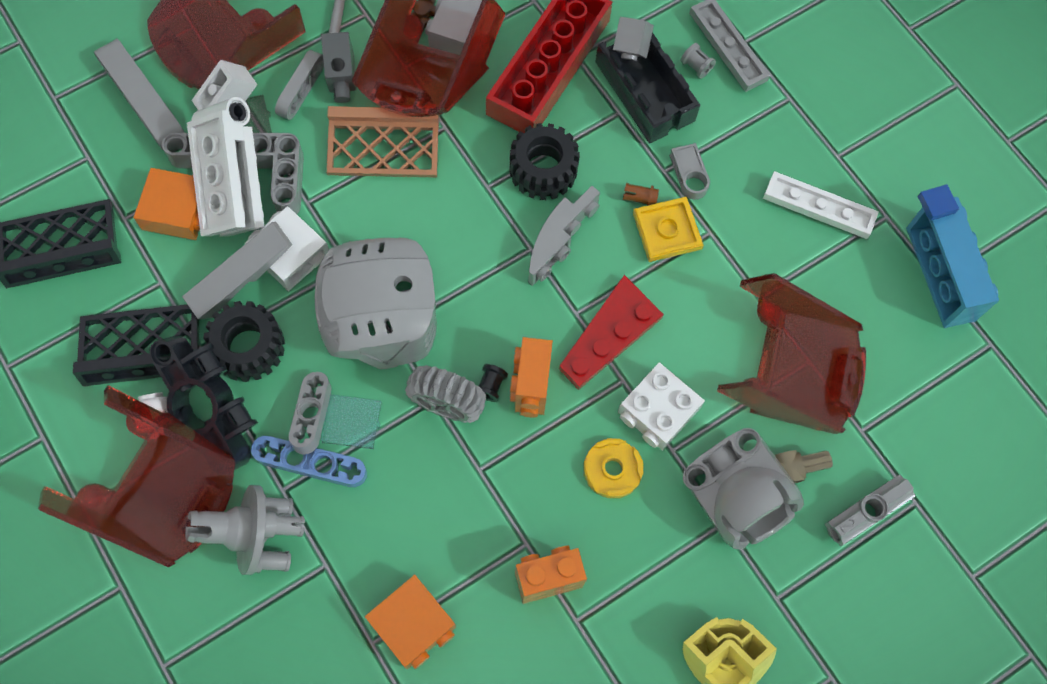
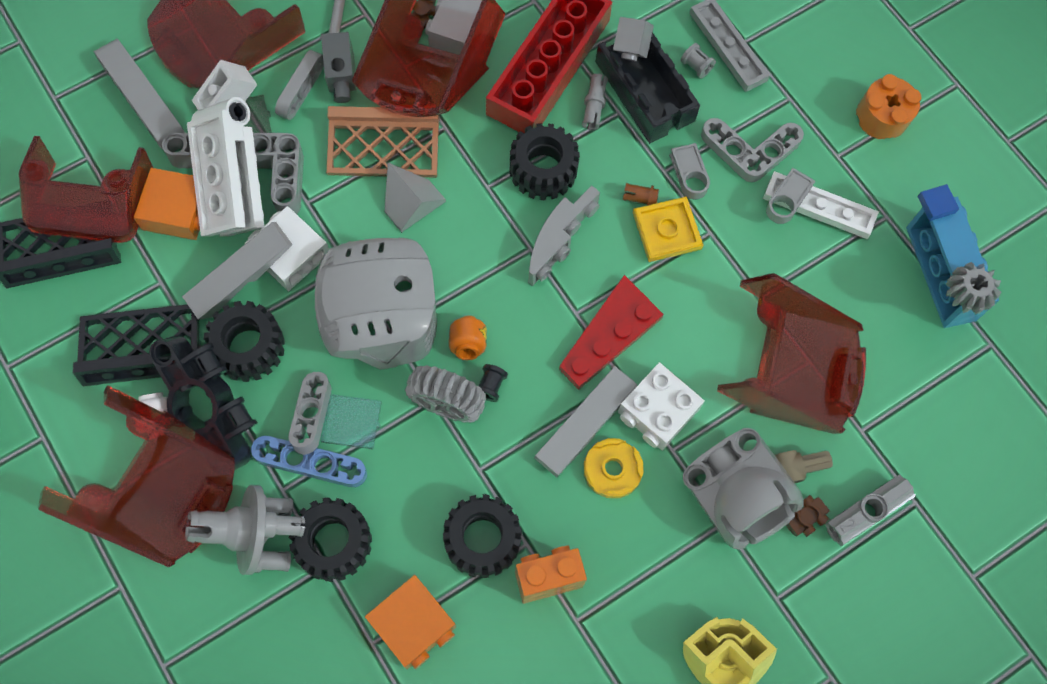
orange brick [510,337,553,418] -> none
none -> clear red windscreen [19,136,153,243]
none -> black tyre [289,497,372,582]
none -> light grey slope [384,163,446,233]
none -> black tyre [443,494,522,578]
none -> orange head [449,316,487,361]
none -> light grey slope [534,366,638,478]
none -> light grey pin [582,74,608,130]
none -> light grey beam [701,118,804,182]
none -> light grey piece [766,168,815,224]
none -> reddish brown piece [786,495,830,537]
none -> orange brick [856,74,921,139]
none -> light grey gear [946,262,1001,315]

